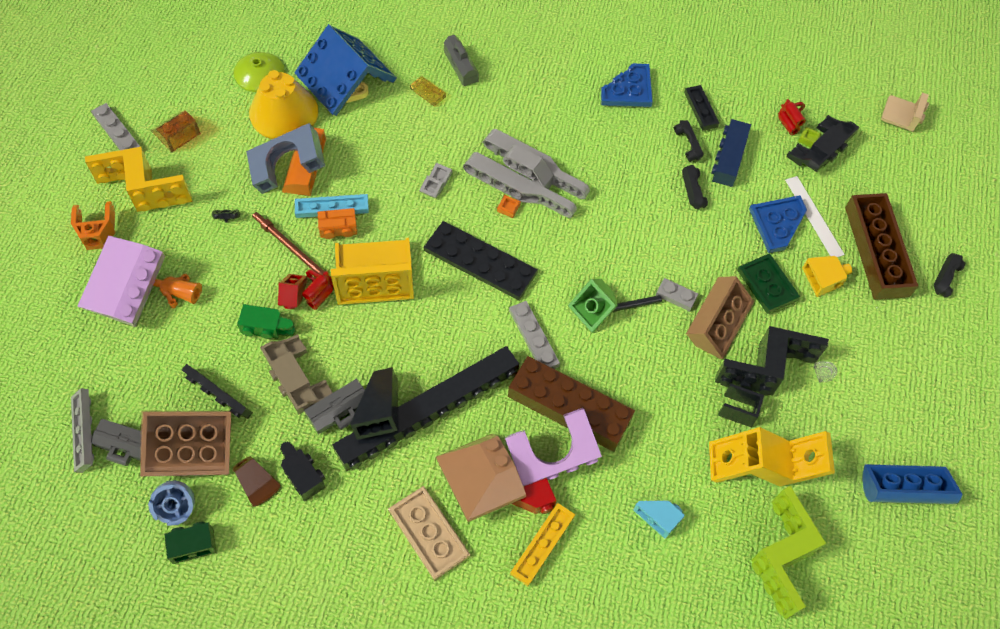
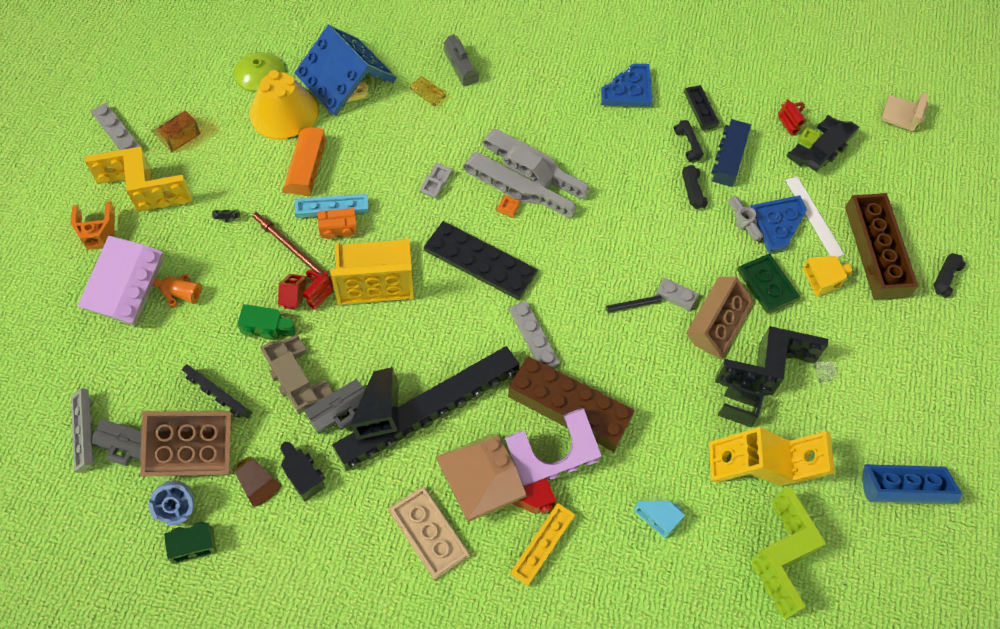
sand blue arch [246,123,325,194] -> none
bright green slope [568,279,618,333] -> none
none -> light grey axle [729,196,763,242]

